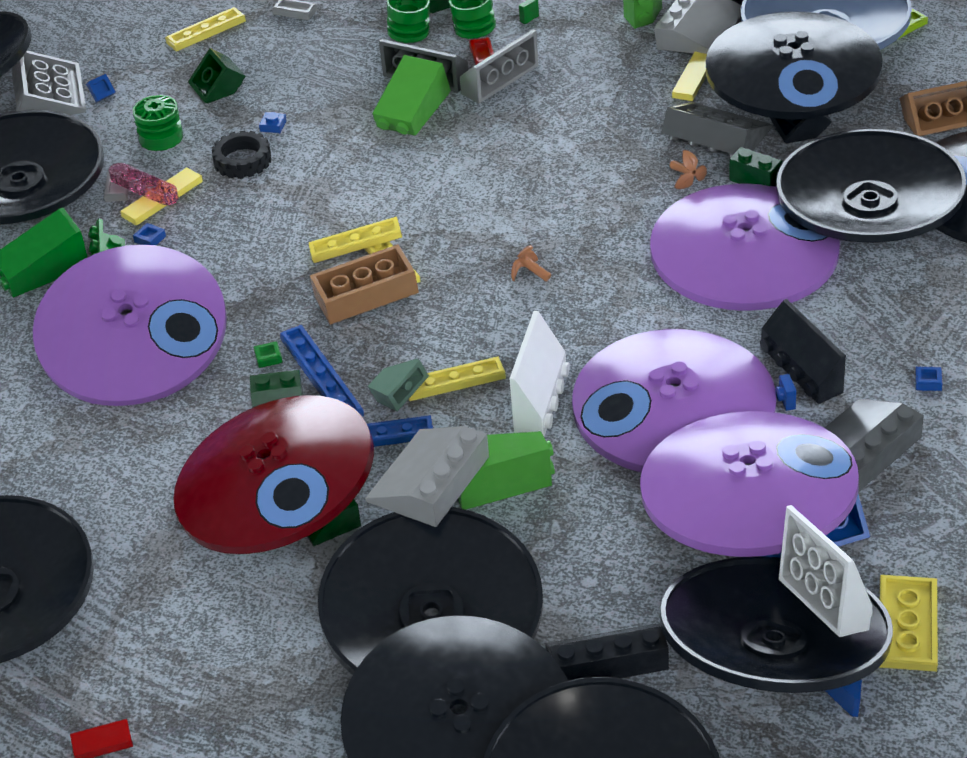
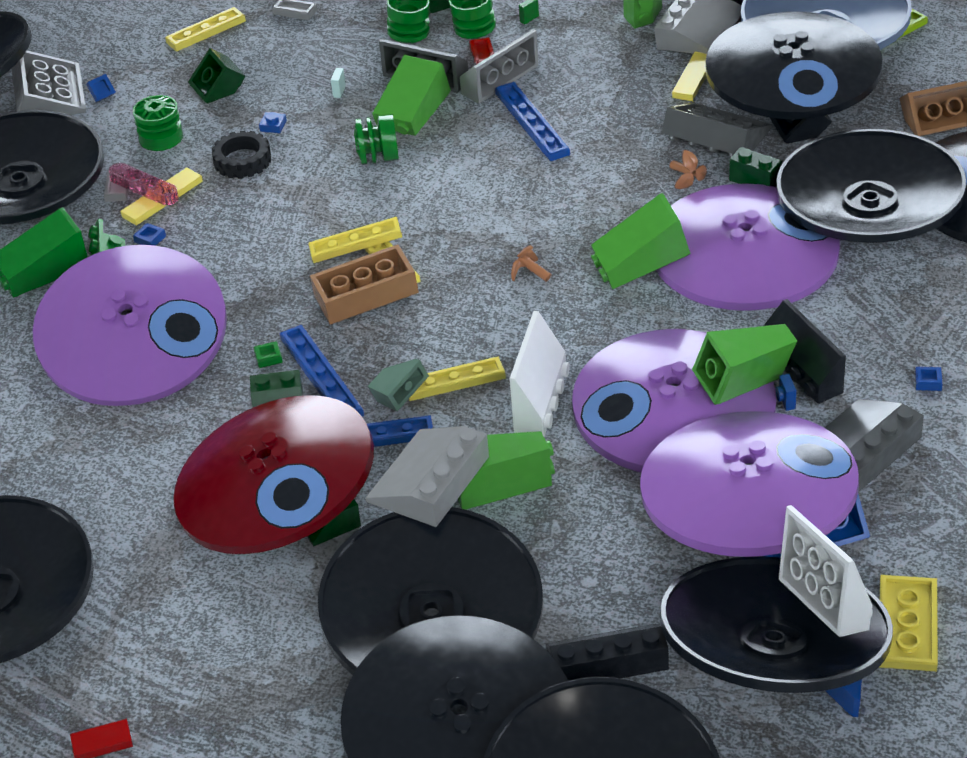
none -> light aqua tile [331,68,346,98]
none -> green wheel [354,114,399,165]
none -> blue tile [495,82,570,161]
none -> bright green slope [591,193,691,289]
none -> bright green slope [692,324,797,405]

